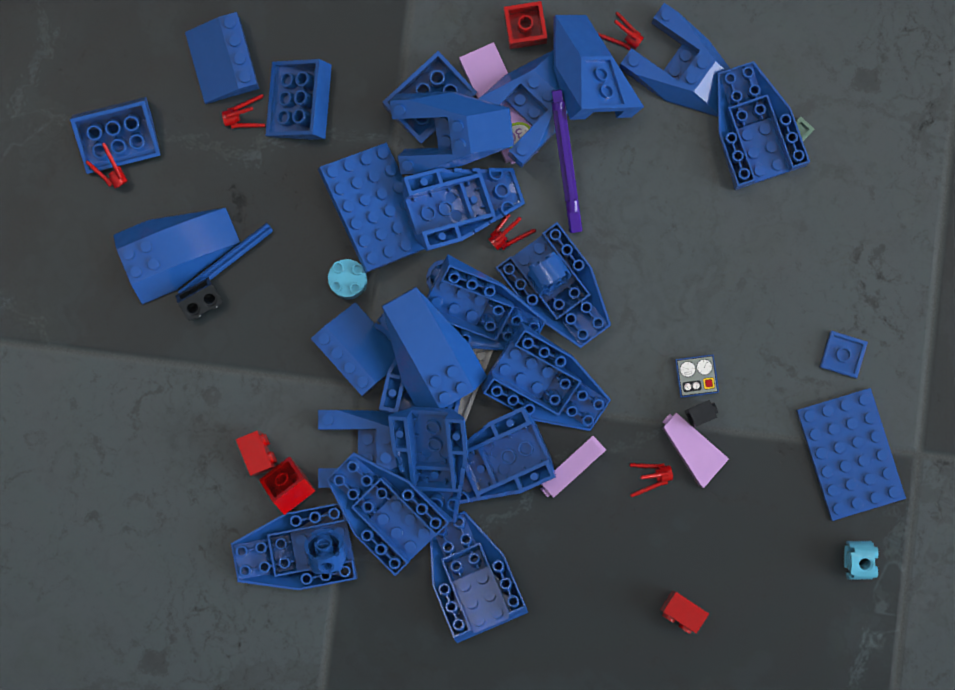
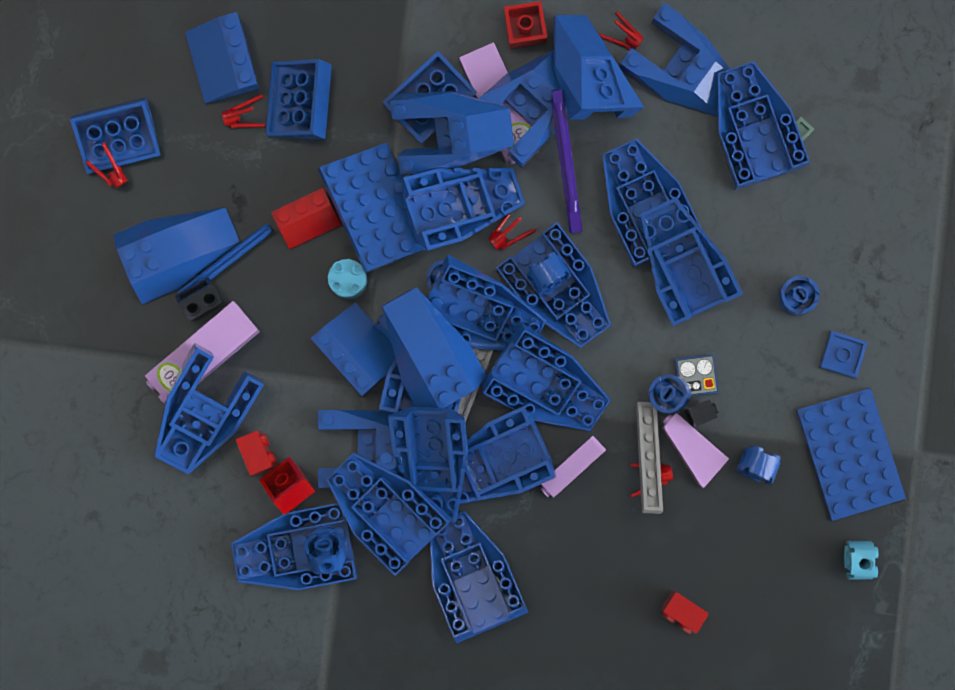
none -> lavender brick [145,301,260,404]
none -> blue wedge [154,343,264,474]
none -> red slope [271,188,341,249]
none -> blue wedge [602,138,703,268]
none -> light grey plate [636,402,663,514]
none -> blue wedge [640,197,743,326]
none -> blue brick [649,375,691,413]
none -> blue brick [736,445,781,485]
none -> blue brick [777,276,820,316]

